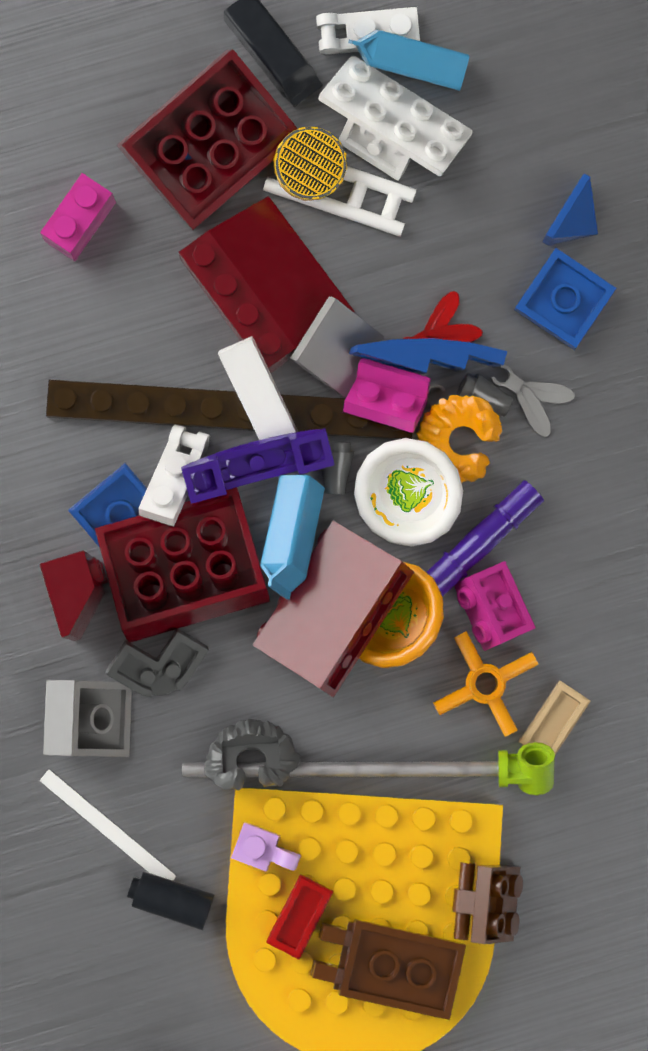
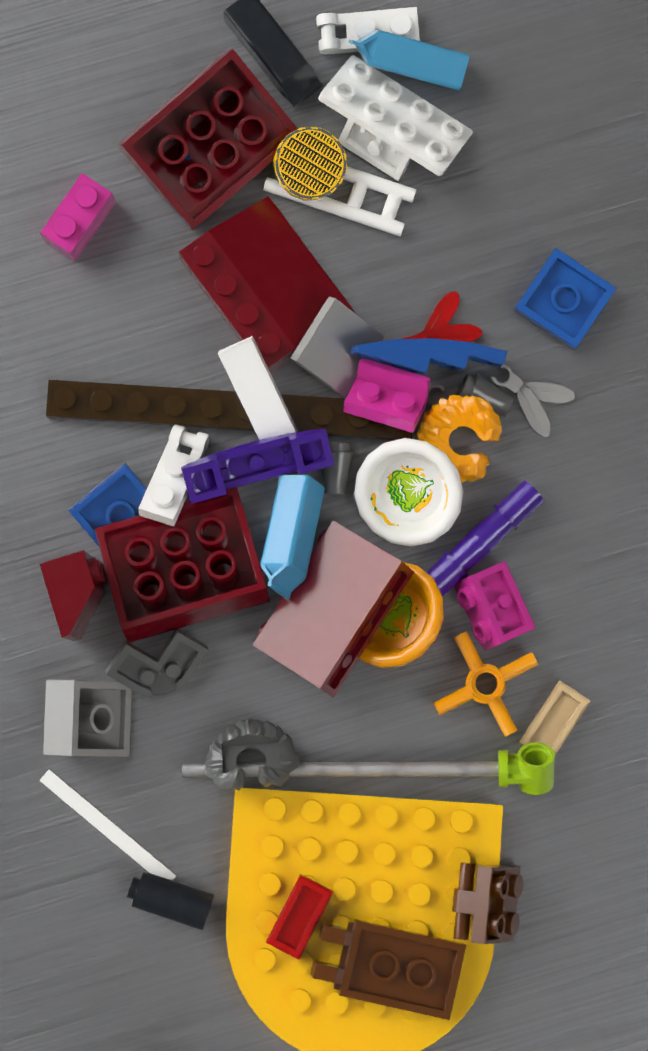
lavender plate [231,822,301,871] -> none
blue slope [543,173,598,246] -> none

